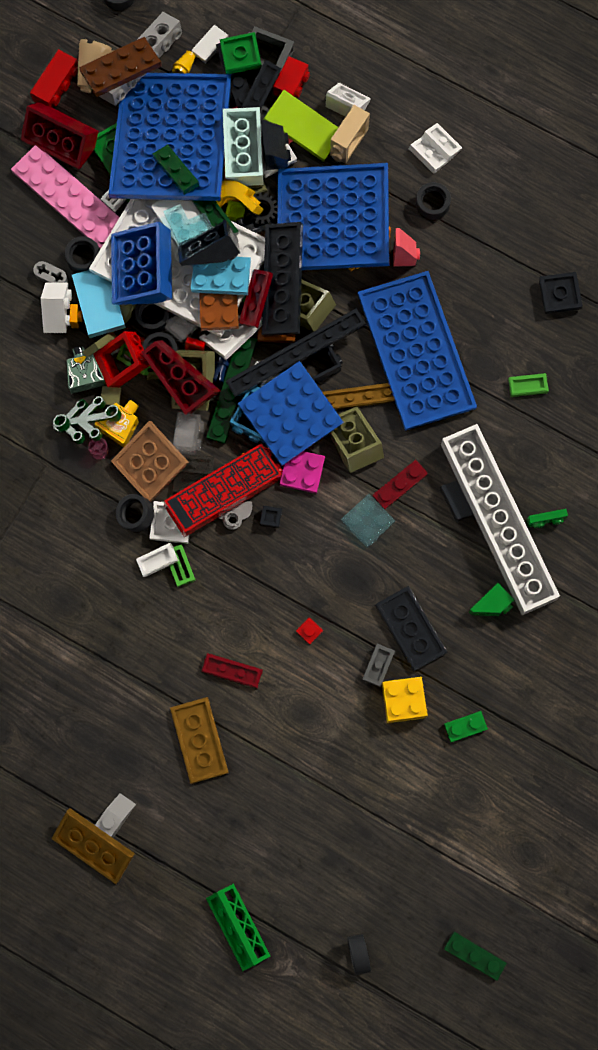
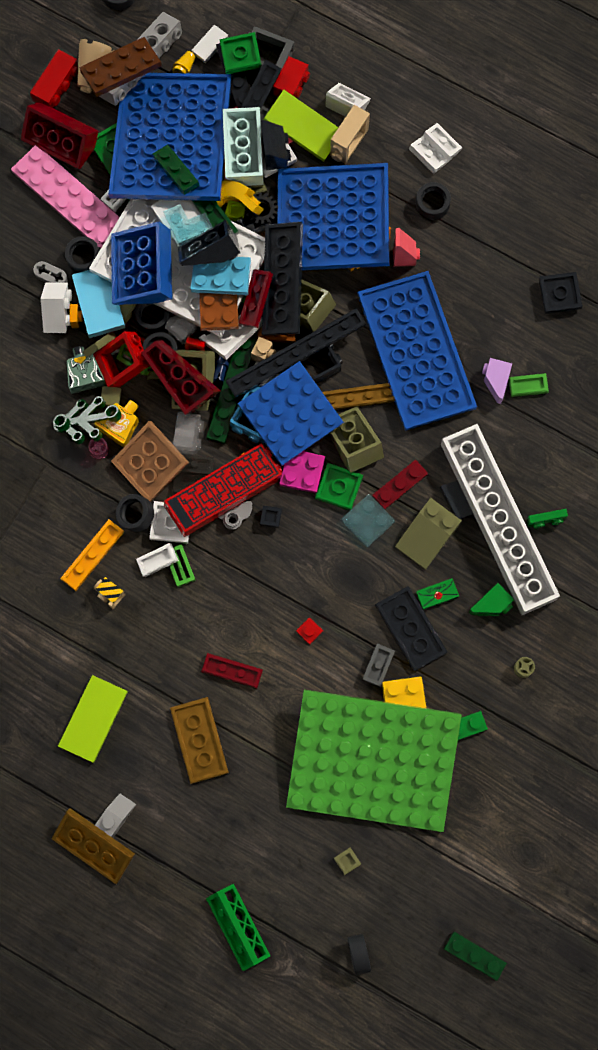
none -> lime tile [58,675,128,763]
none -> light orange tile [60,520,124,591]
none -> brick [94,577,125,609]
none -> tan brick [251,337,276,362]
none -> bright green plate [286,689,462,832]
none -> green tile [315,463,363,511]
none -> olive tile [334,847,361,875]
none -> olive slope [395,498,462,570]
none -> green tile [416,578,459,610]
none -> lavender slope [482,358,512,404]
none -> olive wheel [514,657,535,678]

